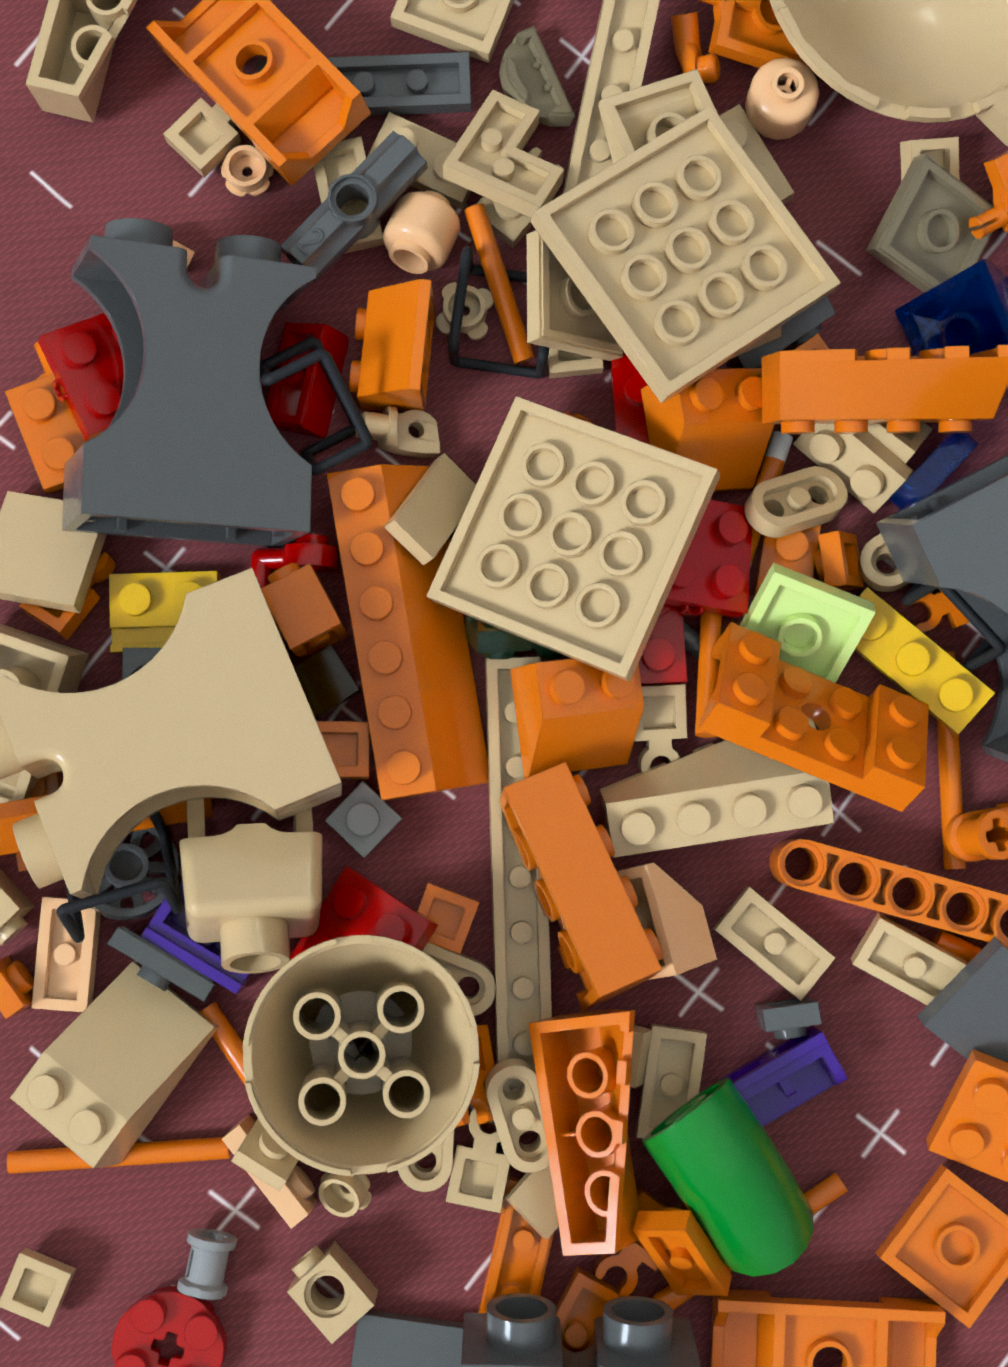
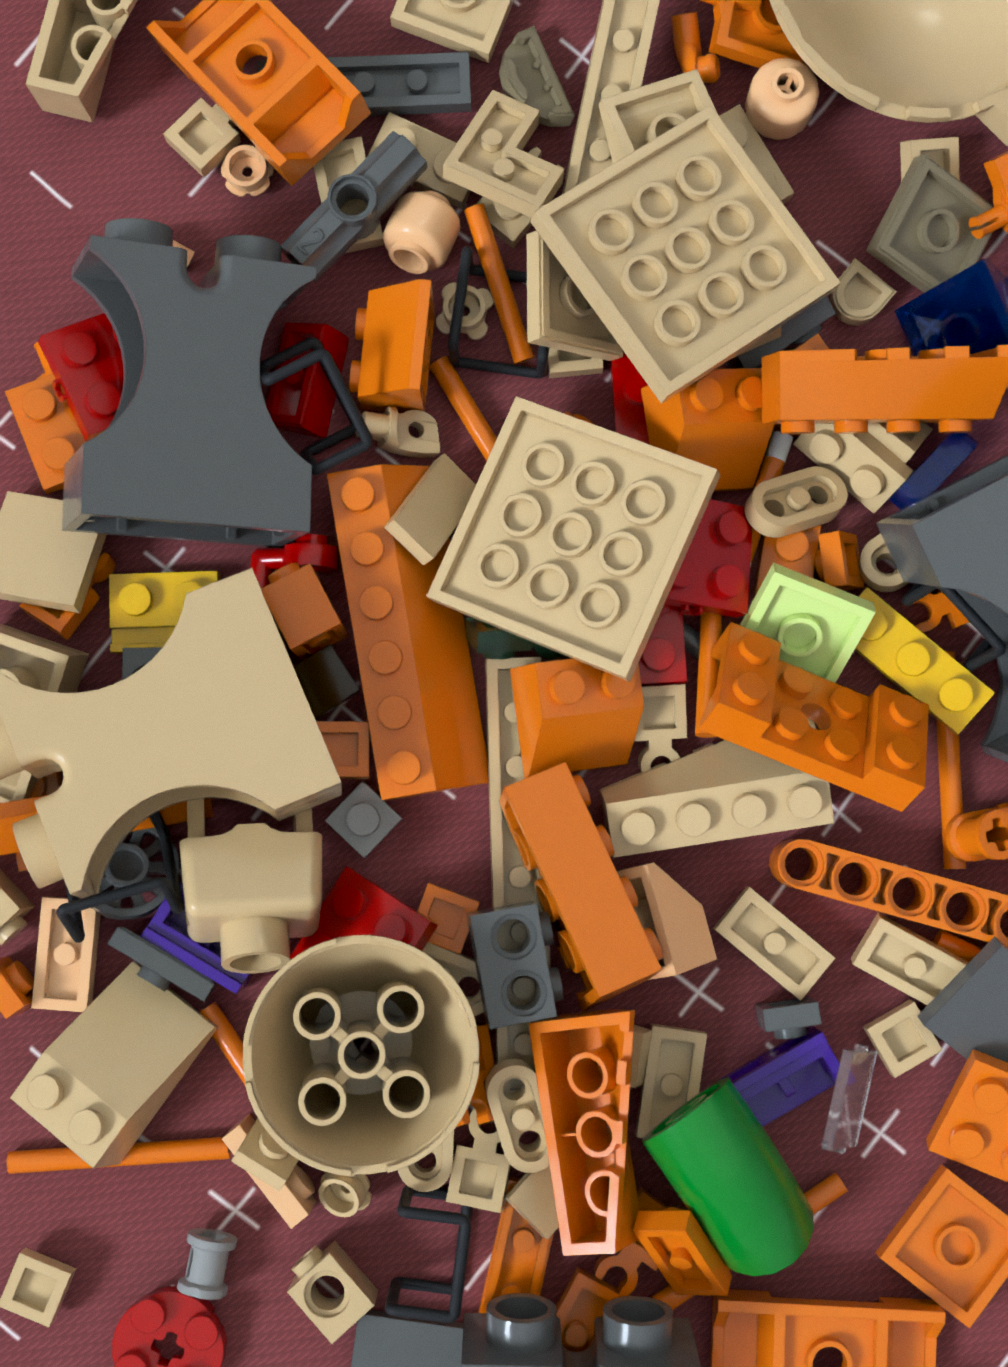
none -> black piece [385,1185,472,1323]
none -> orange bar [429,356,497,461]
none -> dark grey brick [466,901,564,1029]
none -> clear piece [821,1044,877,1154]
none -> tan tile [830,258,897,326]
none -> tan plate [863,999,942,1078]

